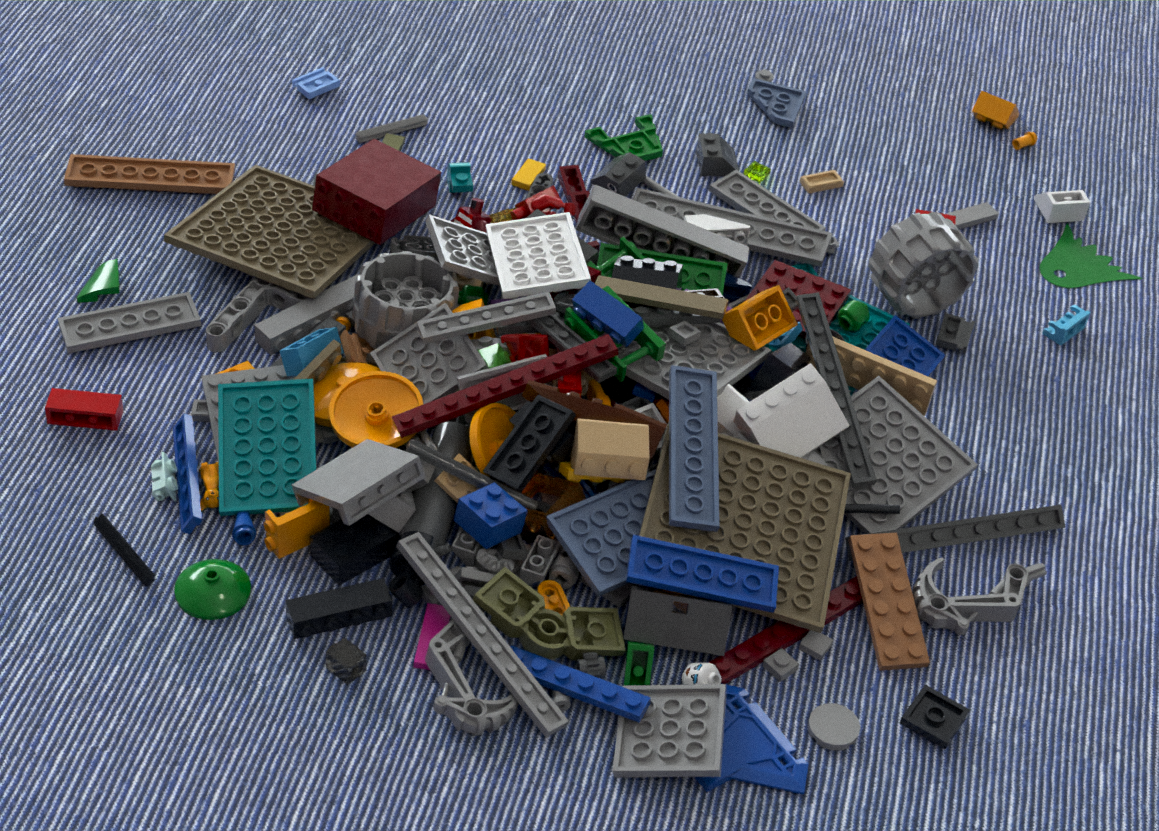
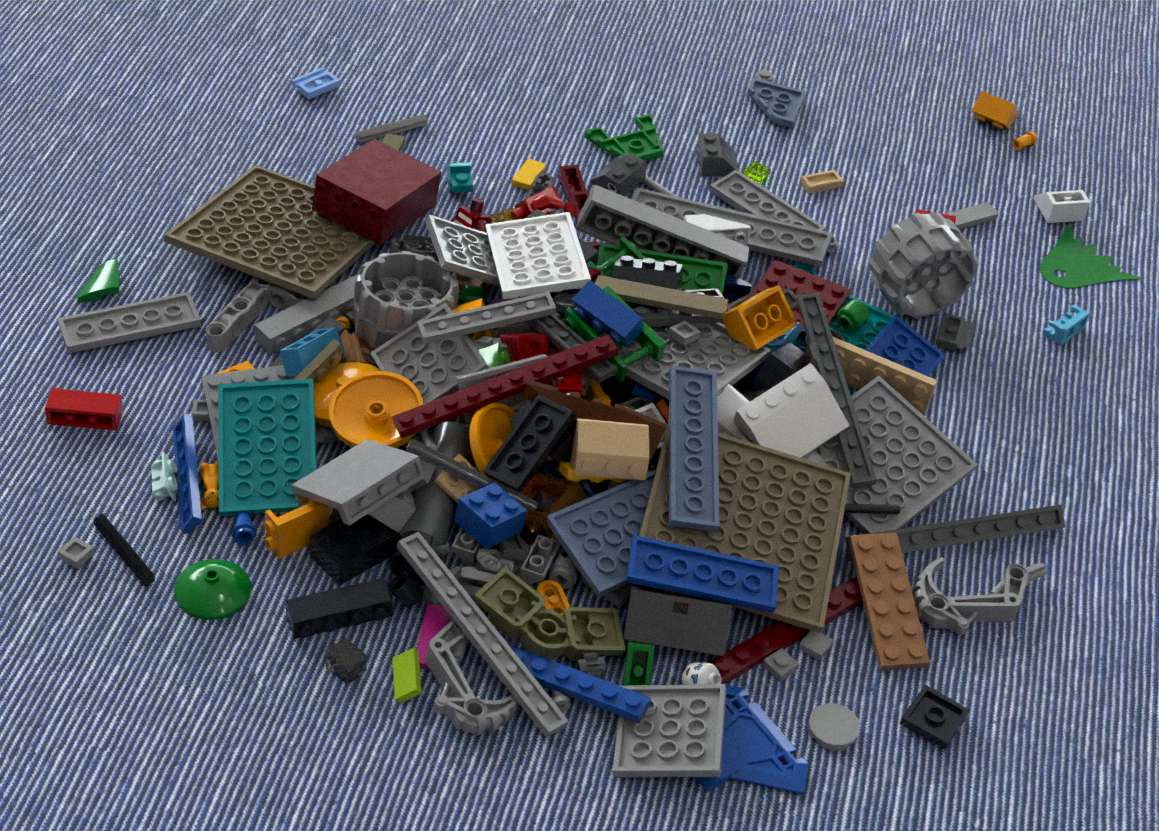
medium nougat plate [64,154,235,194] -> none
none -> light grey plate [57,536,95,569]
none -> lime tile [392,648,422,703]

